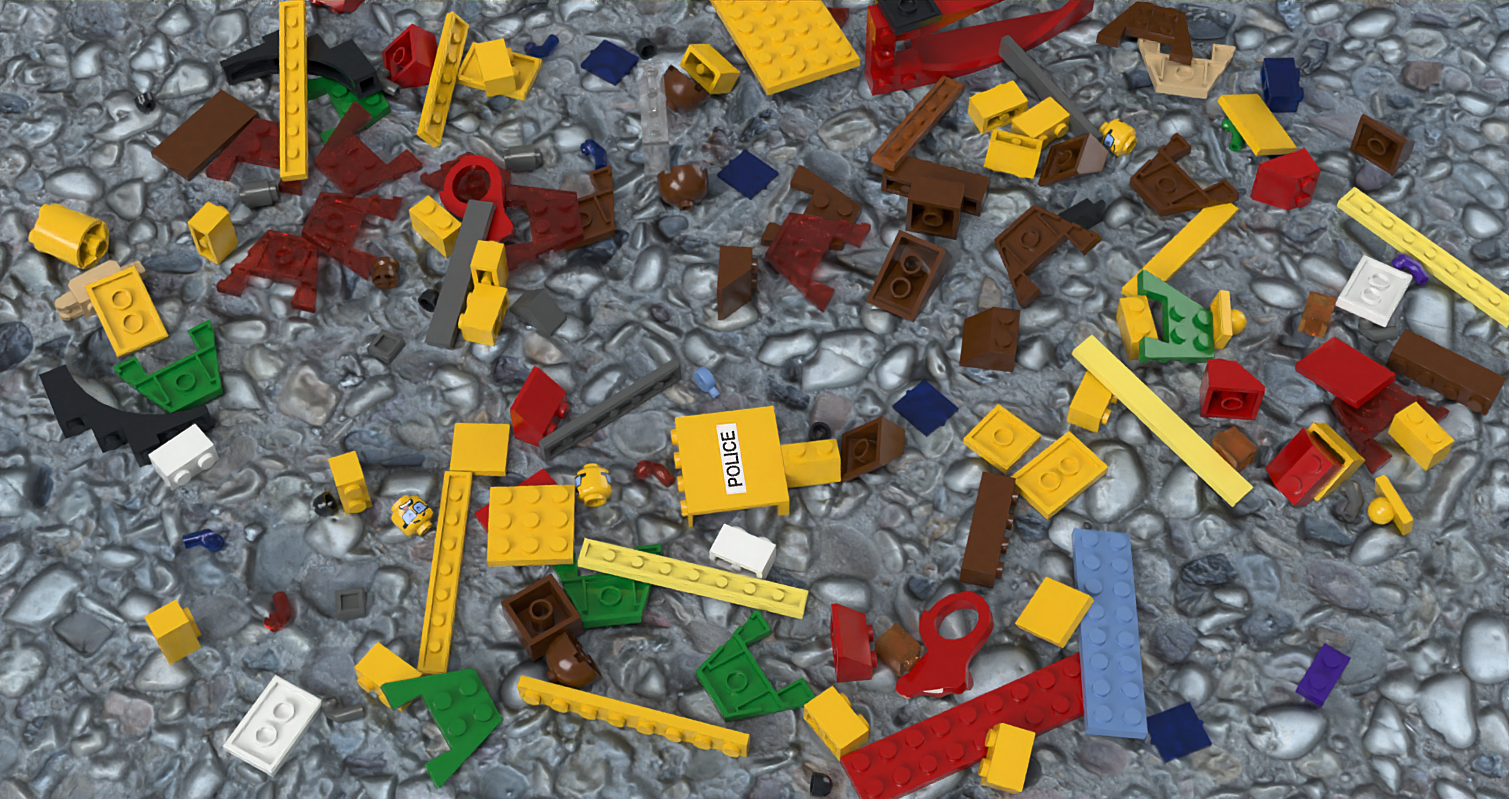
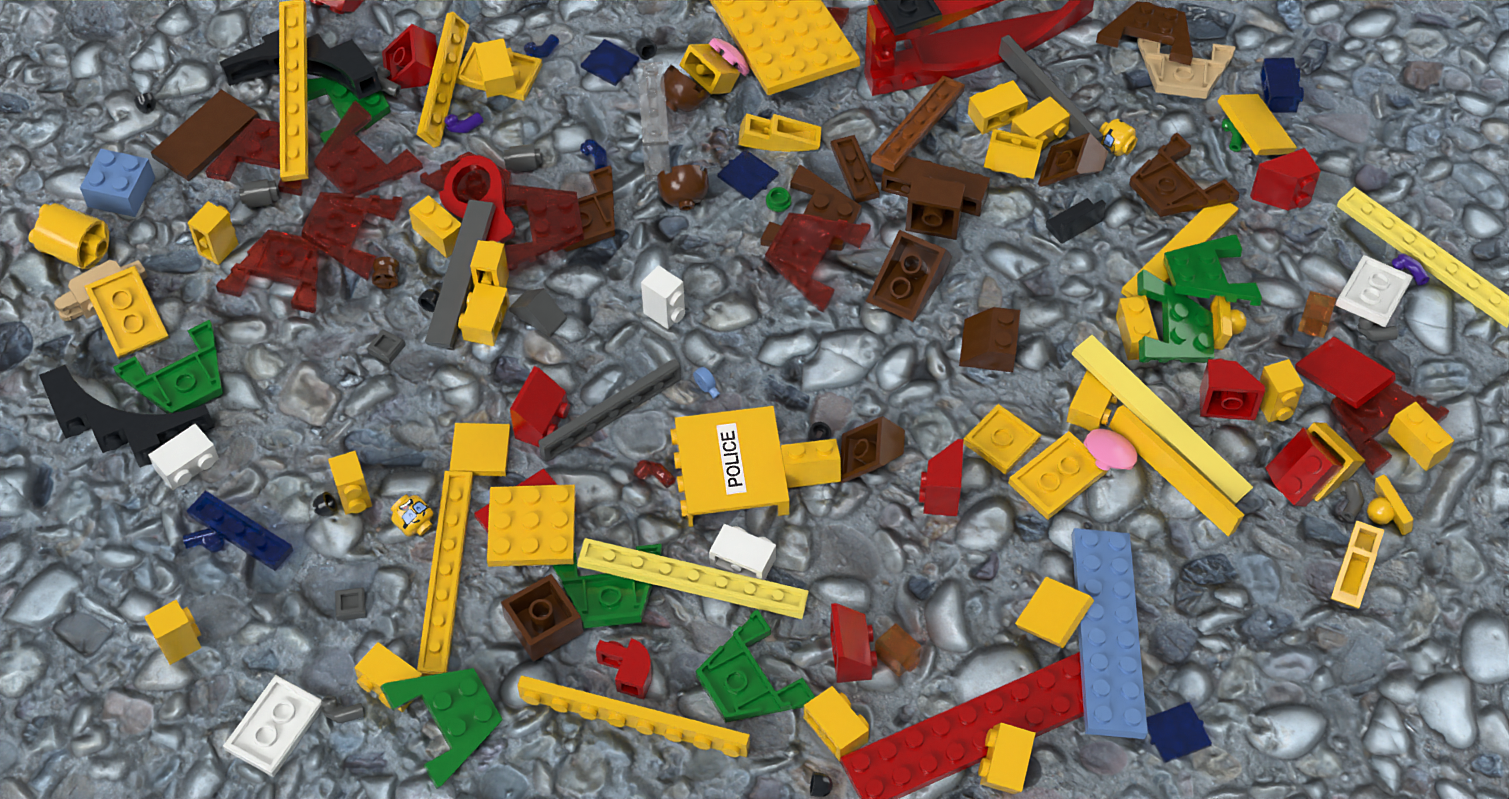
clear red arm [264,591,292,632] -> none
reddish brown cylinder [546,630,601,690] -> none
yellow head [574,463,612,507] -> none
reddish brown slope [717,246,758,320] -> none
clear blue piece [892,379,959,437] -> none
red animal [895,591,994,700] -> none
reddish brown brick [959,472,1019,589] -> none
reddish brown wing [994,205,1102,309] -> none
clear orange brick [1212,426,1258,473] -> none
dark purple plate [1295,643,1351,707] -> none
reddish brown slope [1350,114,1415,176] -> none
reddish brown brick [1385,328,1507,416] -> none
none -> medium blue brick [80,149,155,217]
none -> clear blue plate [187,490,294,571]
none -> dark purple arm [444,112,484,133]
none -> red brick [596,638,652,700]
none -> white brick [641,265,685,329]
none -> bright pink dish [709,37,750,77]
none -> yellow slope [738,113,821,152]
none -> green plate [766,187,791,212]
none -> reddish brown tile [830,135,880,203]
none -> red slope [919,439,964,516]
none -> bright pink dish [1083,429,1138,471]
none -> yellow tile [1108,404,1245,537]
none -> green wing [1163,234,1262,306]
none -> yellow brick [1259,359,1304,423]
none -> yellow slope [1330,521,1385,609]

